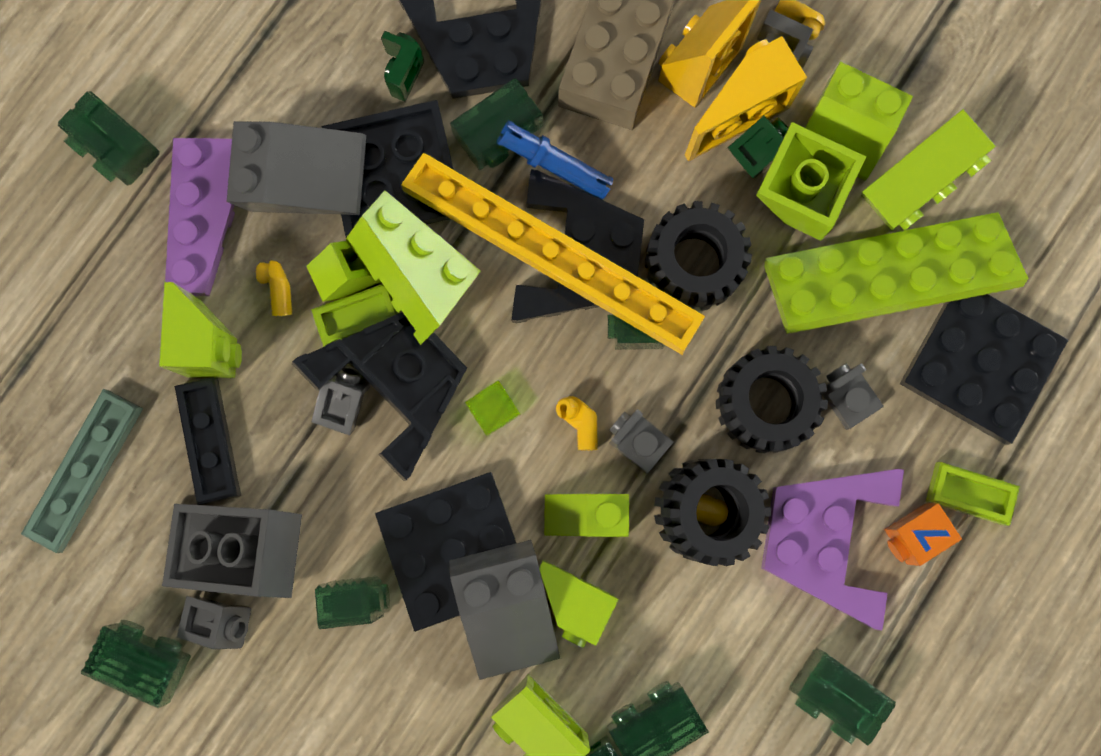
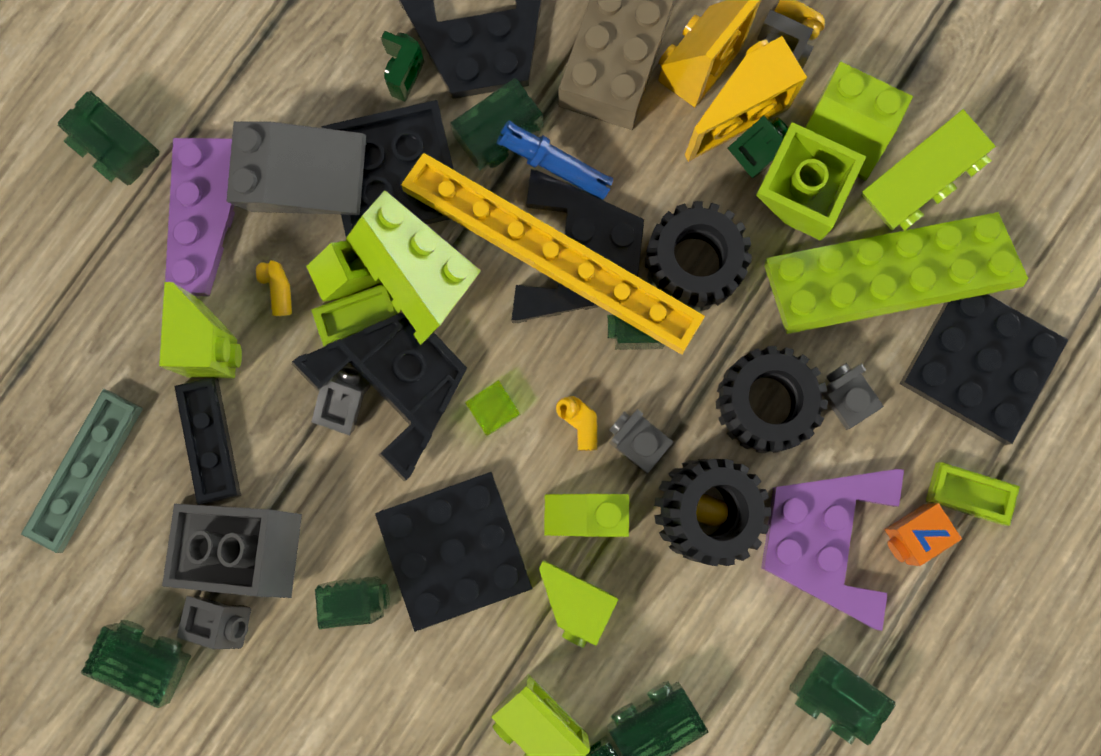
dark grey slope [449,540,560,680] -> none

